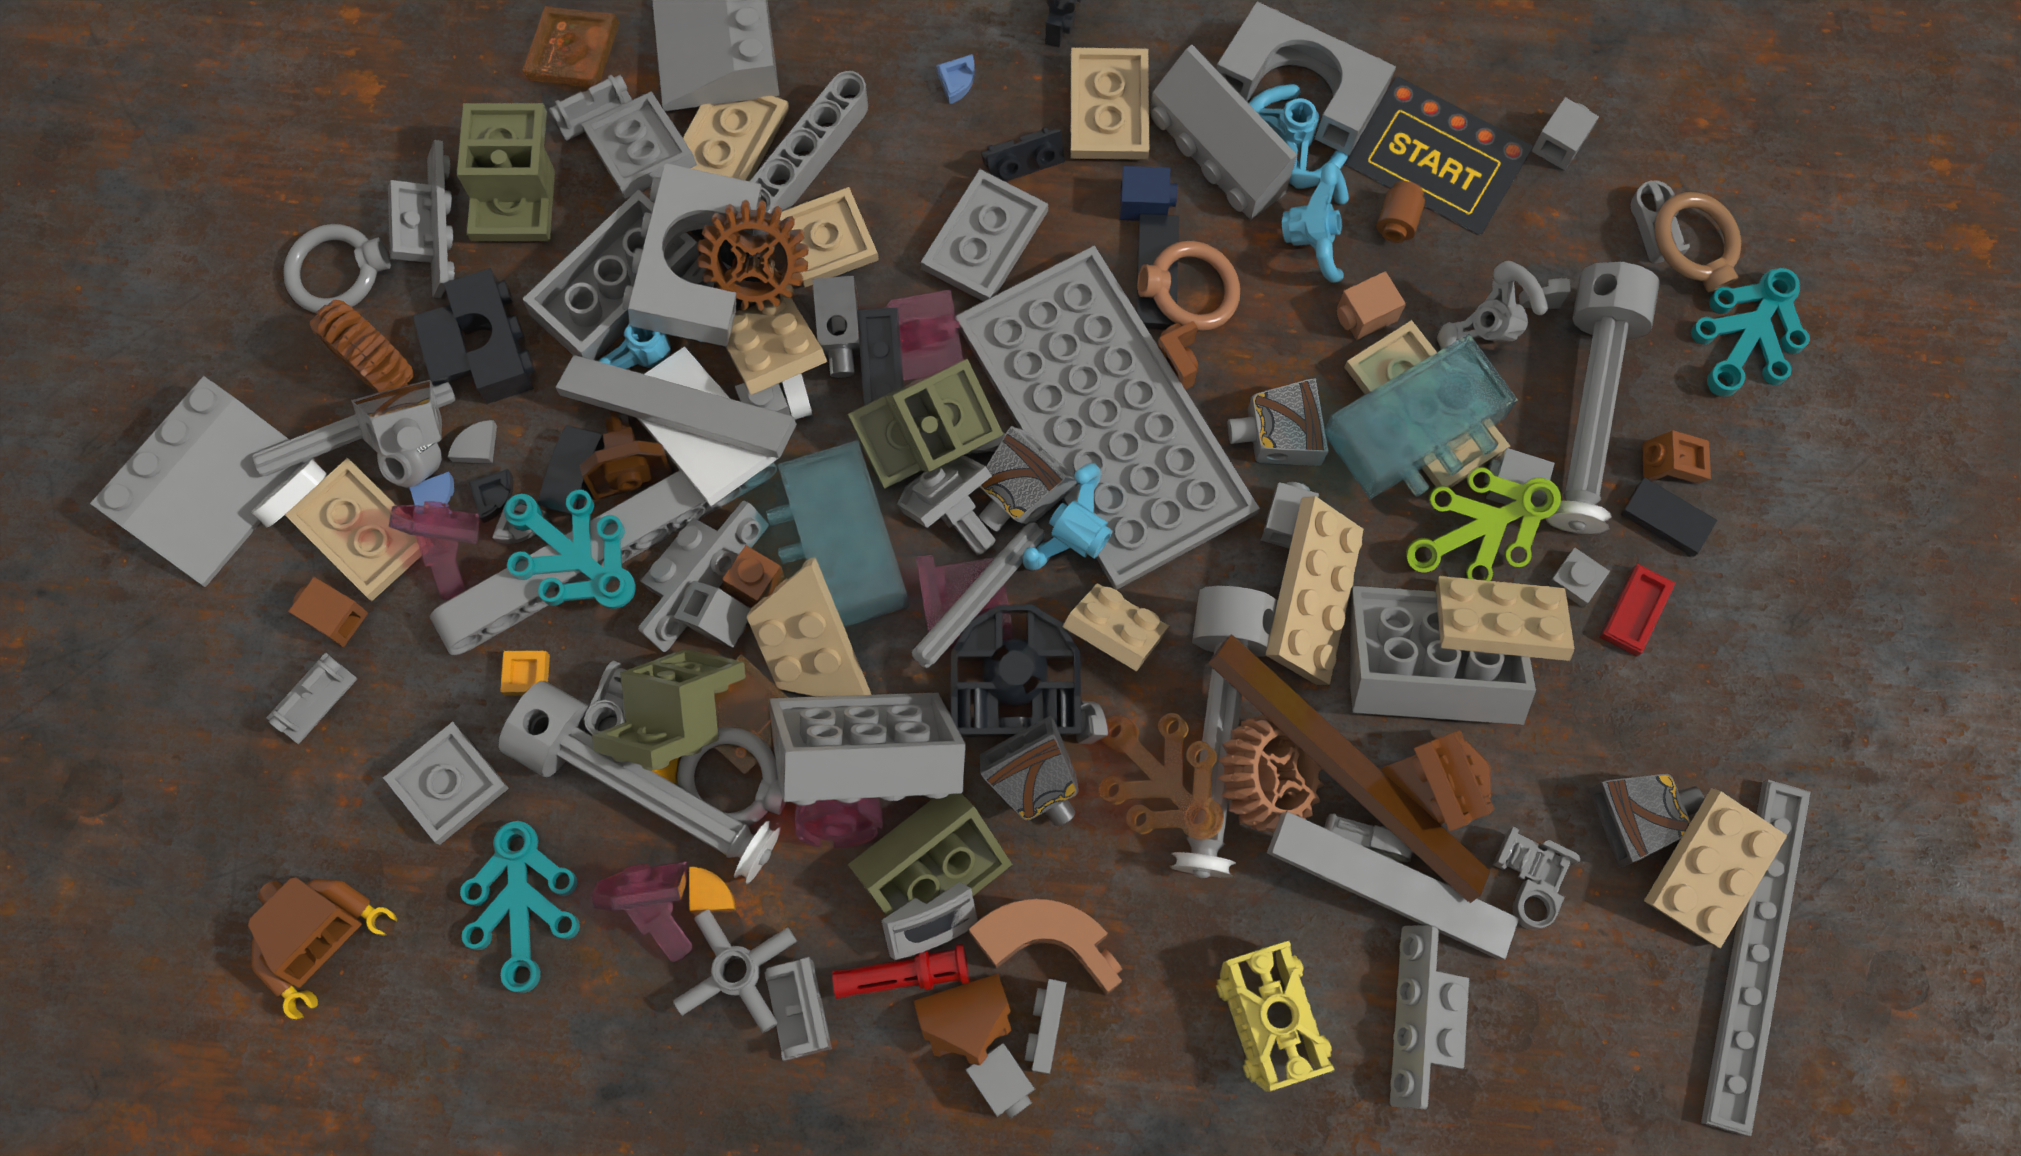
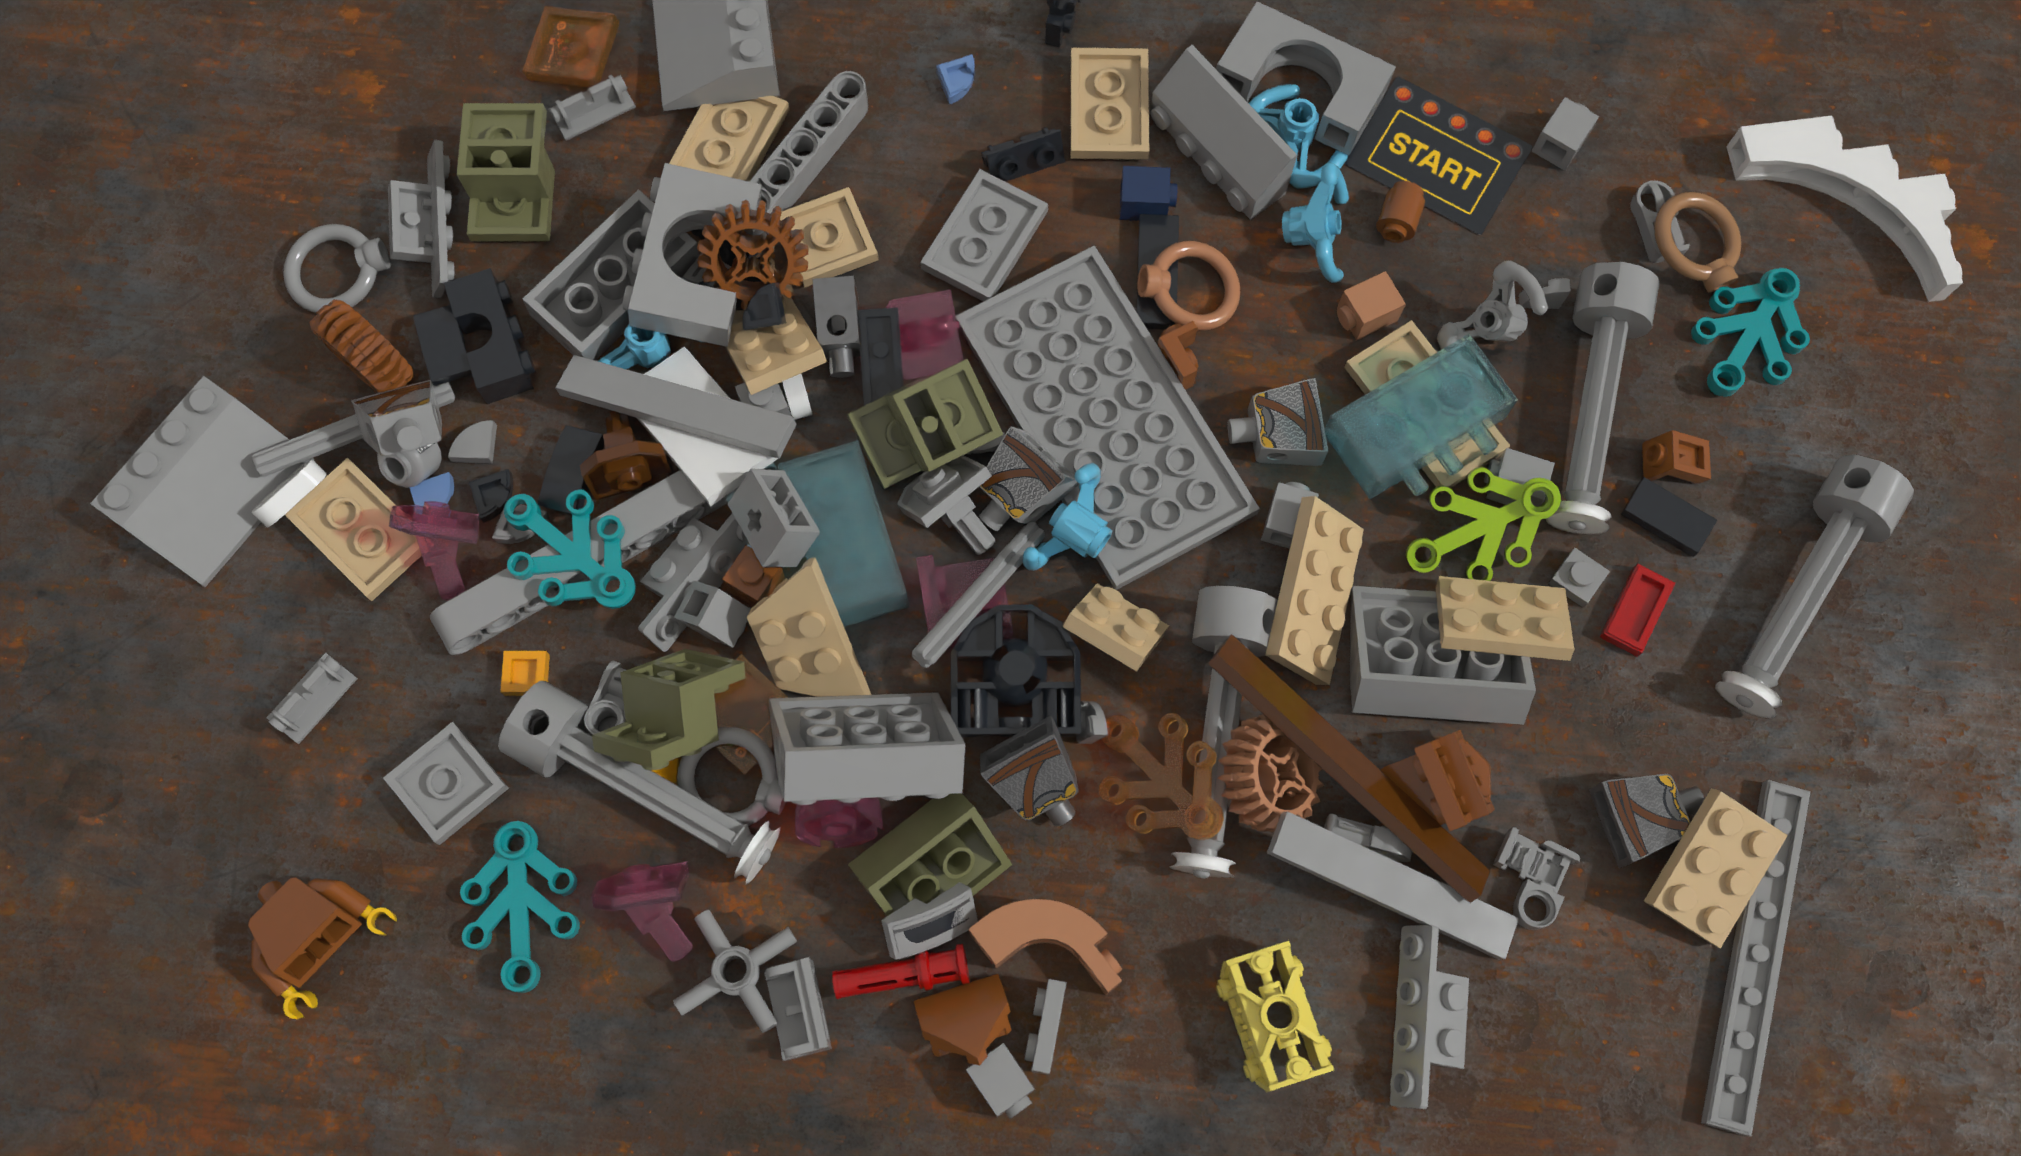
dark orange brick [288,577,368,647] -> none
light grey plate [581,92,697,199] -> none
light orange tile [689,867,736,913] -> none
none -> light grey brick [728,469,820,567]
none -> black tile [743,282,786,330]
none -> light grey piece [1715,455,1914,718]
none -> white arch [1726,116,1963,302]

